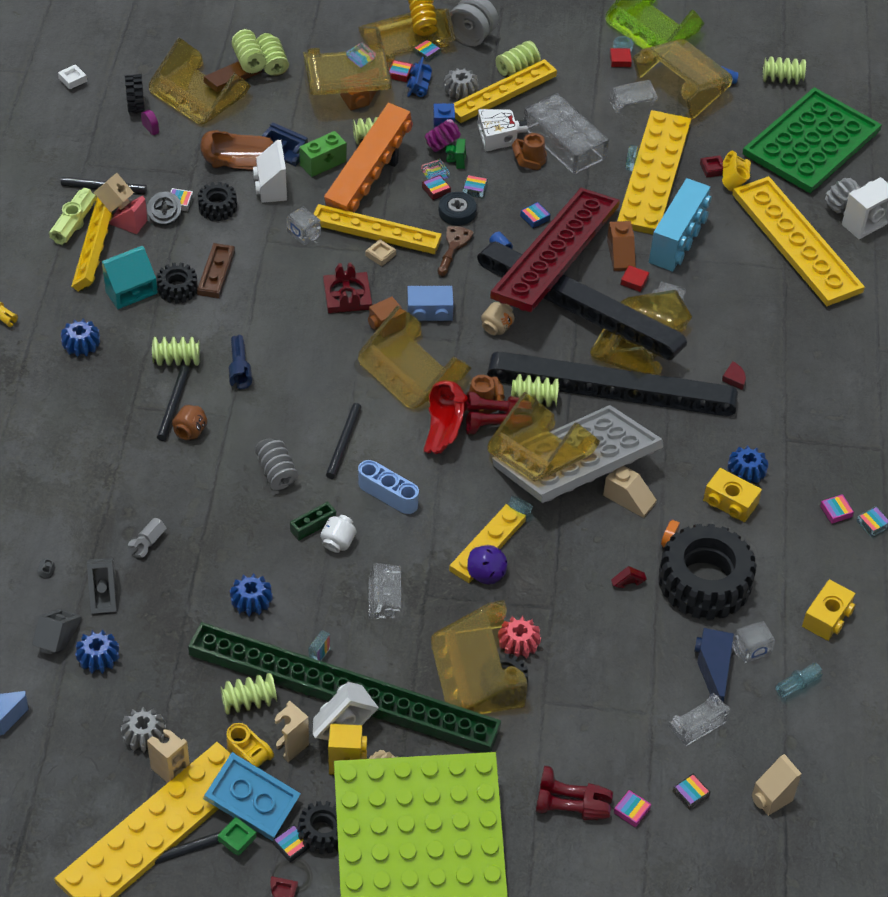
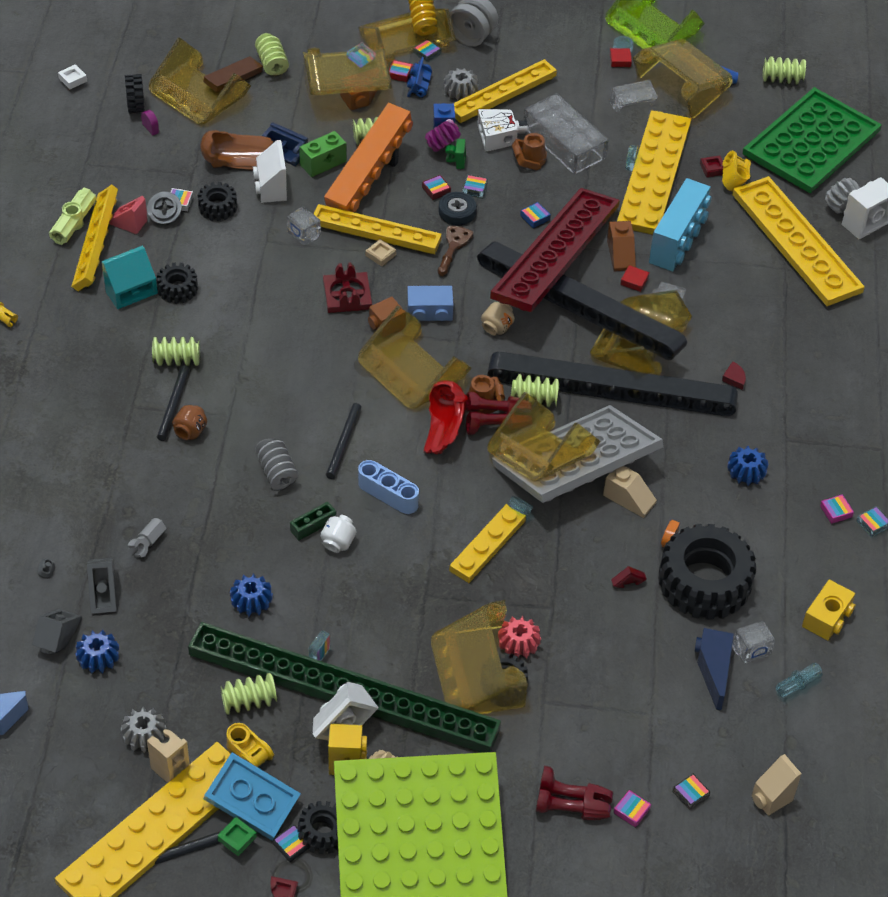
black bar [61,177,147,194] -> none
blue gear [61,318,100,357] -> none
tan brick [93,173,134,212] -> none
reddish brown tile [197,243,235,298] -> none
dark blue piece [228,335,252,389] -> none
yellowish green piece [231,29,266,73] -> none
tan hinge [275,701,309,762] -> none
clear hinge [369,563,401,618] -> none
clear light blue tile [421,159,450,179] -> none
dark purple helmet [467,545,508,584] -> none
blue hinge [489,231,513,249] -> none
yellowish green piece [495,41,541,76] -> none
clear hinge [668,693,730,746] -> none
yellow brick [703,468,762,522] -> none

